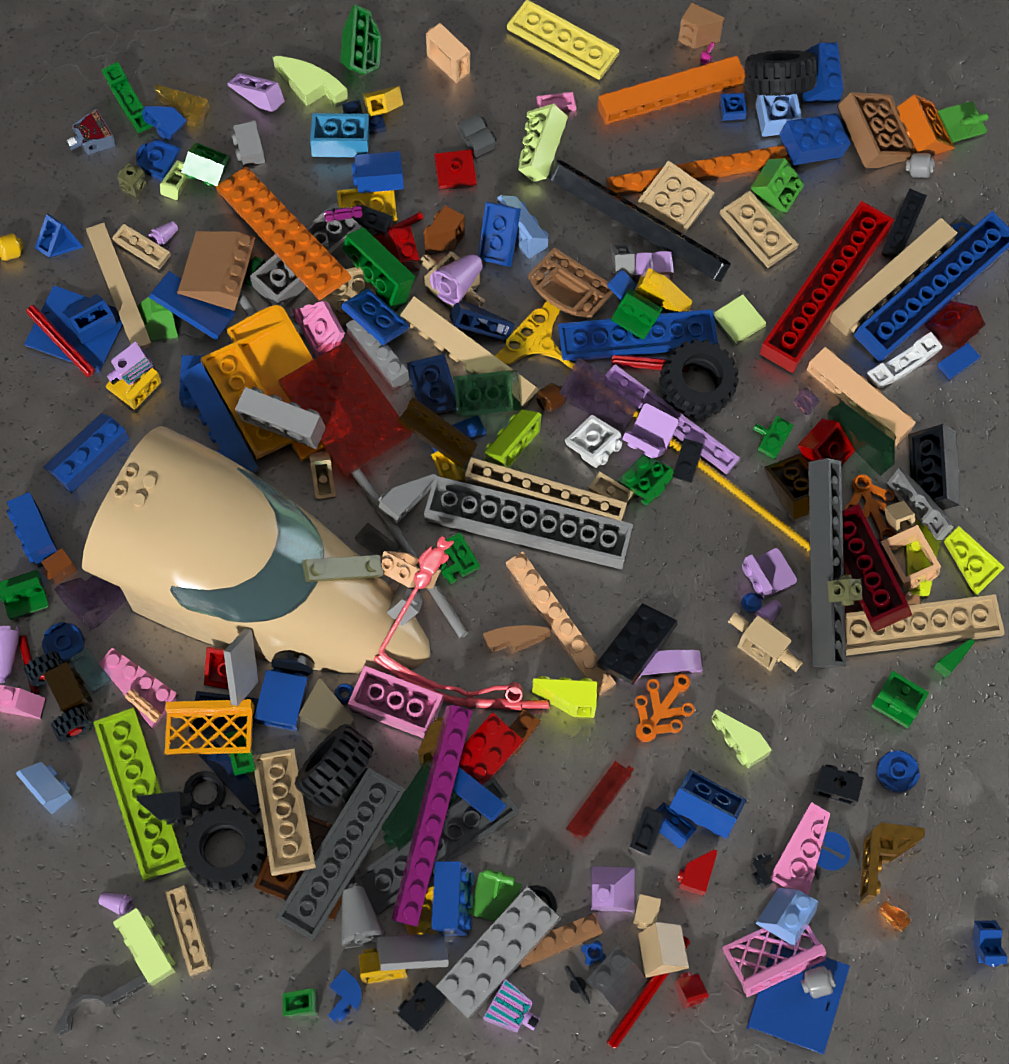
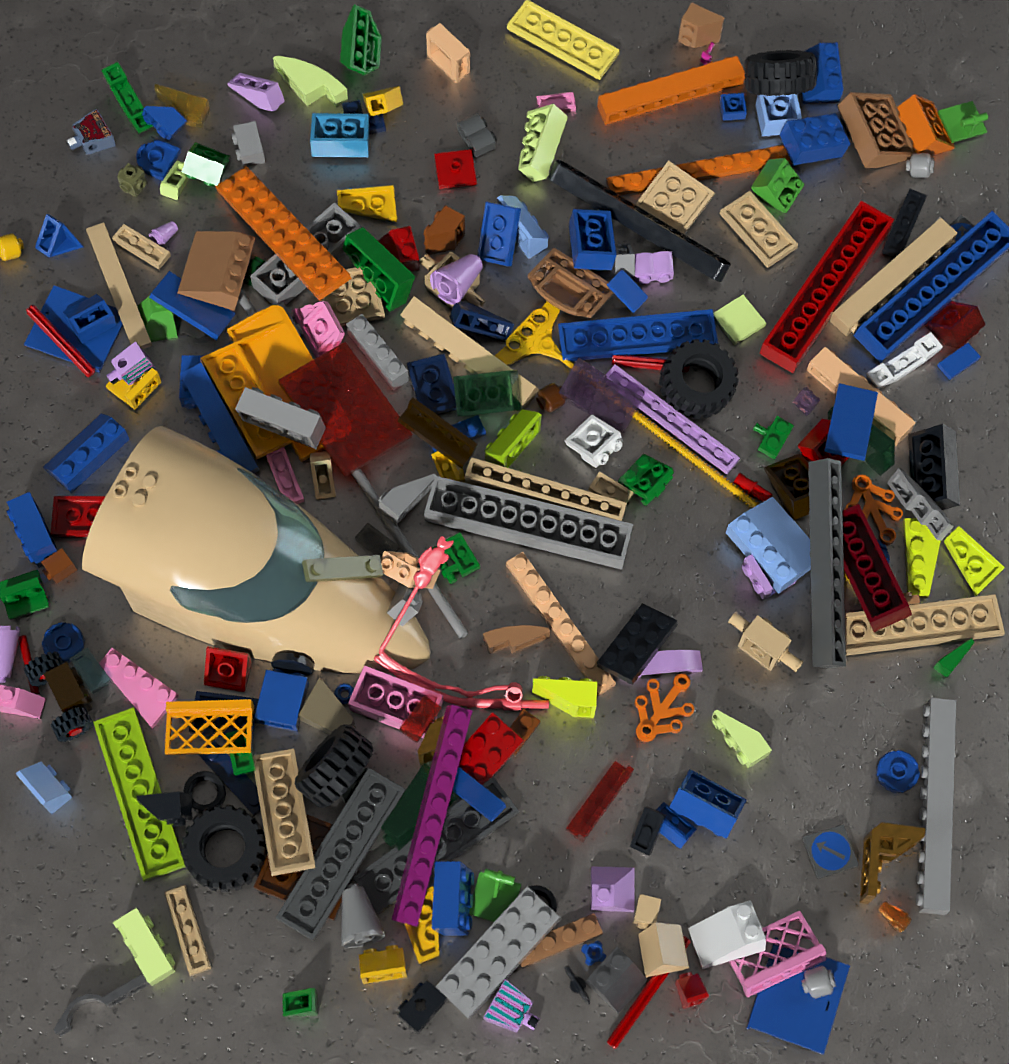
clear purple bracket [54,575,127,629] -> none
lavender cone [99,892,134,916] -> none
light nougat axle [125,689,162,722] -> none
light grey tile [223,628,259,706] -> none
magenta axle [324,205,362,222] -> none
blue brick [328,969,363,1023] -> none
blue tile [341,288,410,346] -> none
blue brick [352,151,404,193] -> none
black plate [352,204,393,235] -> none
red bar [373,212,423,241] -> none
light grey tile [377,933,449,971] -> none
green bracket [611,289,662,340] -> none
lavender bracket [622,403,679,458] -> none
yellow slope [635,268,693,313] -> none
black plate [673,438,704,483] -> none
red slope [677,850,718,896] -> none
blue plate [741,593,762,613] -> none
black bracket [750,853,774,890] -> none
lavender cone [753,600,782,623] -> none
light blue slope [756,888,818,946] -> none
bright pink wing [770,802,830,895] -> none
black brick [813,764,864,806] -> none
olive brick [827,575,862,606] -> none
green plate [871,671,930,729] -> none
light nougat window [880,525,941,590] -> none
tan brick [885,500,915,534] -> none
blue brick [974,920,1007,967] -> none
none -> red plate [50,496,106,537]
none -> bright pink plate [266,447,305,504]
none -> clear red plate [399,695,442,743]
none -> blue brick [569,209,617,270]
none -> white slope [688,900,766,969]
none -> light blue slope [726,497,811,594]
none -> red axle [733,472,773,502]
none -> blue tile [824,383,878,461]
none -> light grey brick [916,698,956,915]

